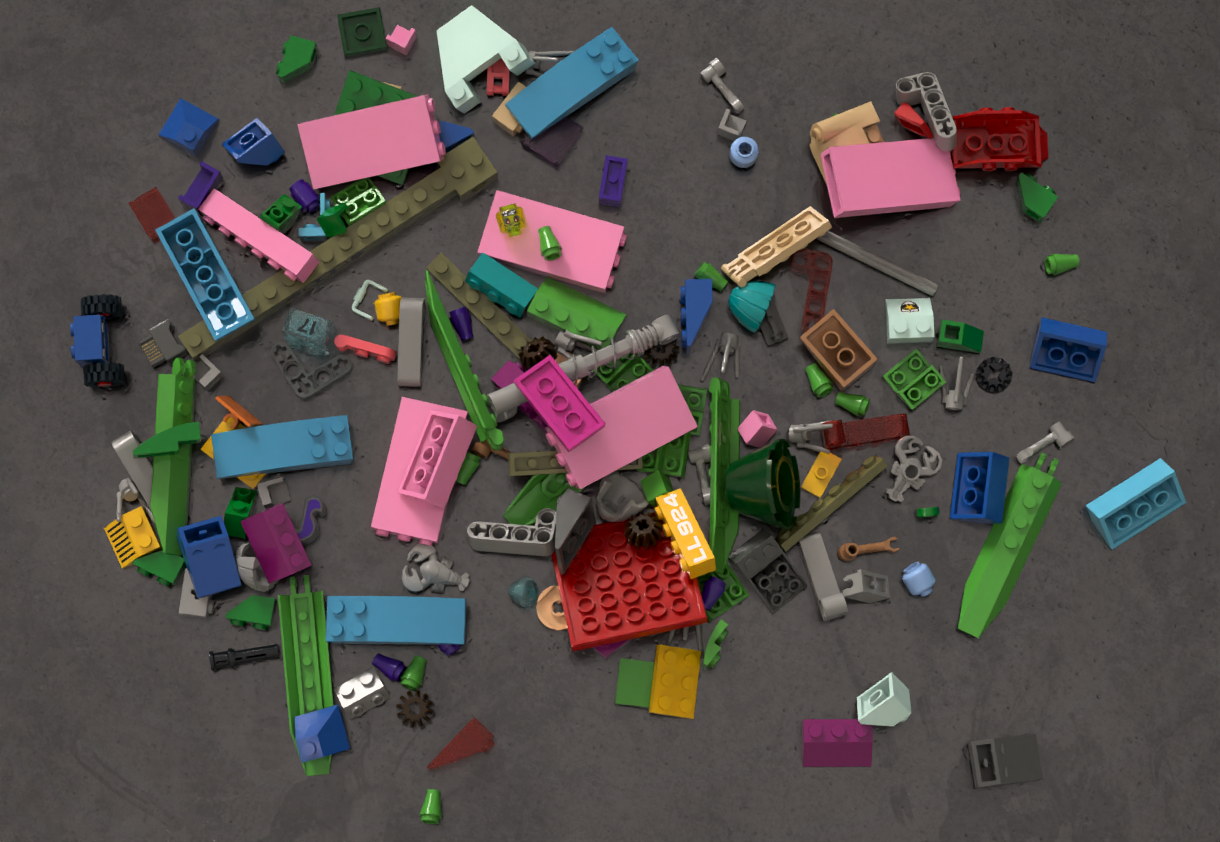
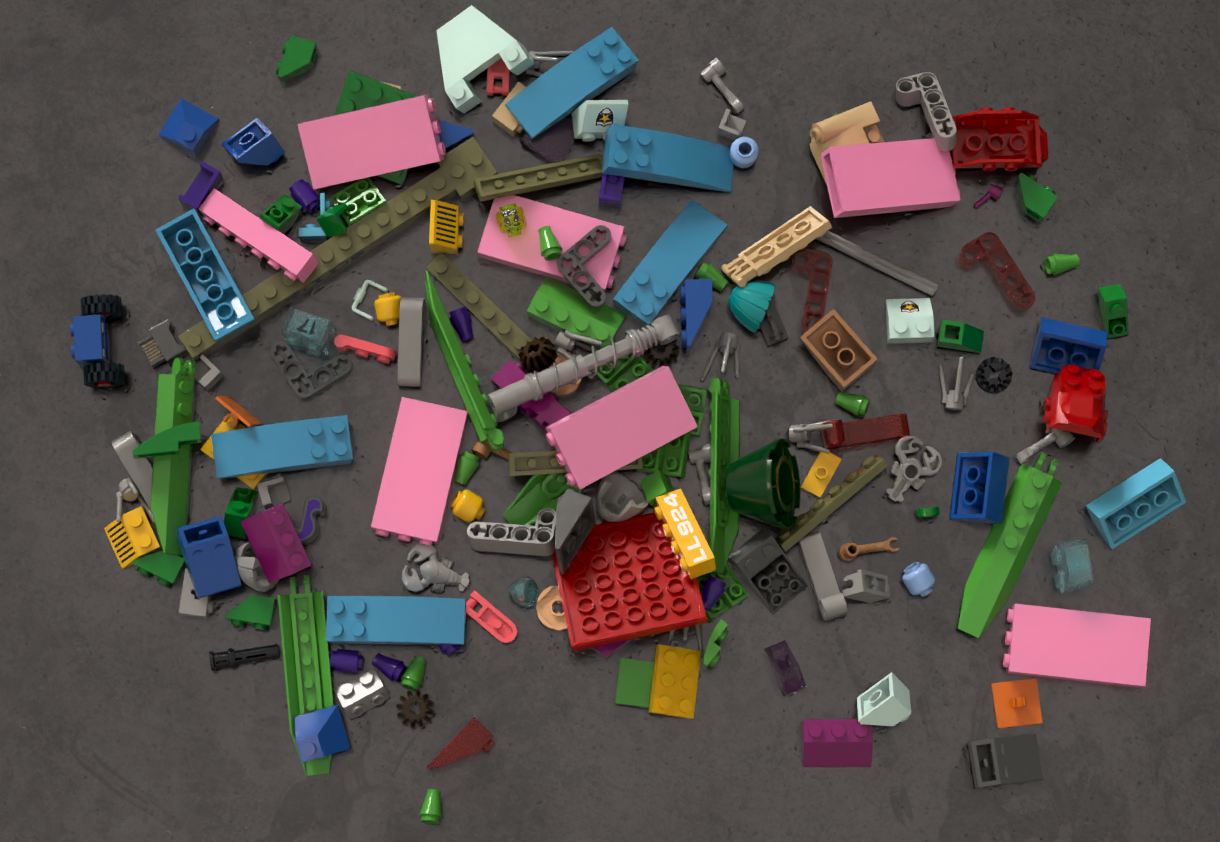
clear red plate [129,187,175,241] -> none
dark green tile [337,7,388,58] -> none
bright pink panel [386,25,417,56] -> none
bright pink slope [397,410,477,509] -> none
teal brick [465,252,538,317] -> none
dark pink plate [514,355,605,452] -> none
dark brown gear [624,512,663,550] -> none
bright pink panel [738,410,778,448] -> none
bright green cone [805,363,834,398] -> none
bright green slope [882,348,946,410] -> none
red slope [894,102,934,139] -> none
none -> dark purple brick [330,649,364,673]
none -> yellow slope [429,200,464,254]
none -> yellow head [450,489,485,523]
none -> coral plate [466,590,518,643]
none -> olive plate [474,153,603,202]
none -> dark grey beam [557,225,611,309]
none -> light aqua slope [572,100,628,142]
none -> dark azure slope [602,124,734,193]
none -> dark azure slope [613,200,728,327]
none -> clear purple slope [765,640,806,695]
none -> clear red beam [959,232,1035,312]
none -> magenta hand [974,185,1003,208]
none -> orange piece [991,678,1043,729]
none -> bright pink brick [1003,604,1151,688]
none -> red slope [1043,364,1108,444]
none -> clear light blue brick [1051,539,1094,593]
none -> green slope [1098,284,1129,339]

